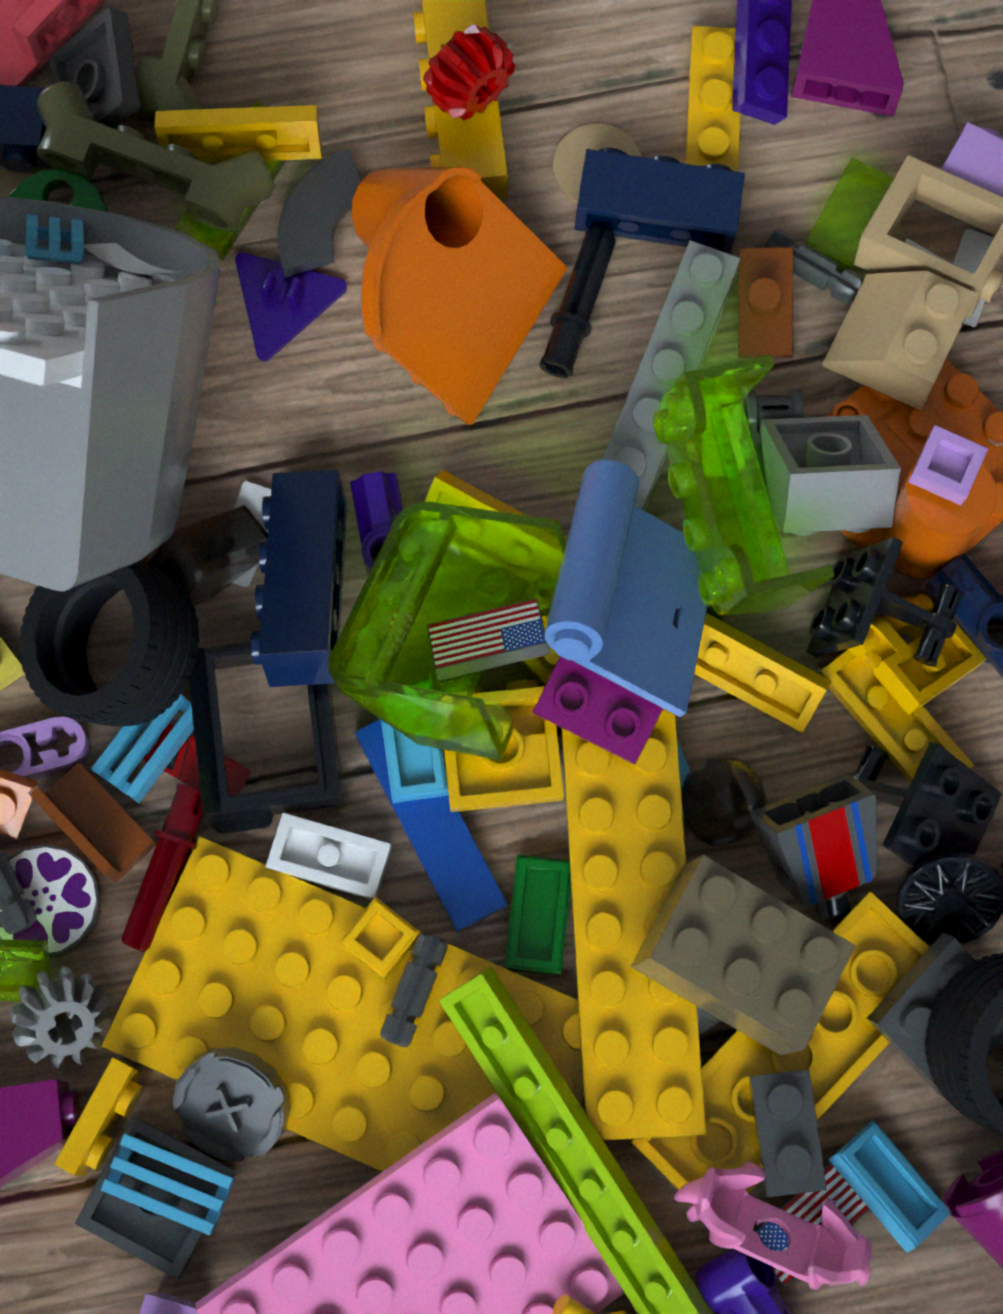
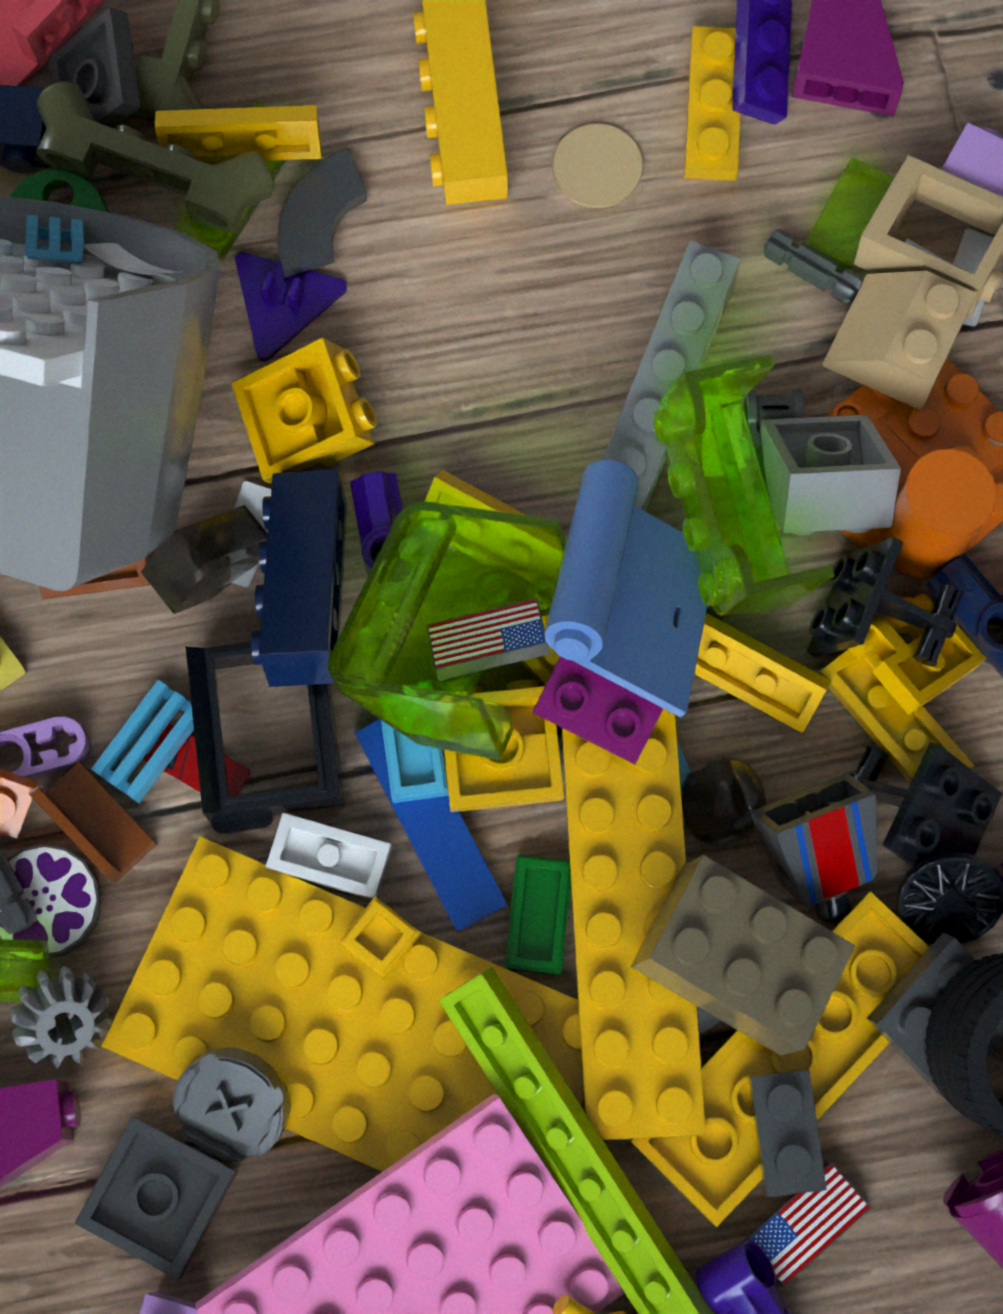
black tyre [19,560,200,727] -> none
yellow plate [54,1057,143,1176] -> none
medium azure tile [101,1134,236,1236] -> none
dark red axle [121,783,203,952] -> none
orange piece [351,167,568,425] -> none
dark grey axle [380,933,448,1047] -> none
red gear [423,24,516,121] -> none
black axle [539,225,616,378] -> none
dark blue brick [574,148,745,254] -> none
bright pink piece [674,1161,872,1291] -> none
dark orange tile [738,247,793,359] -> none
medium azure tile [828,1120,950,1253] -> none
lavender plate [908,425,988,506] -> none
none -> yellow plate [231,338,377,484]

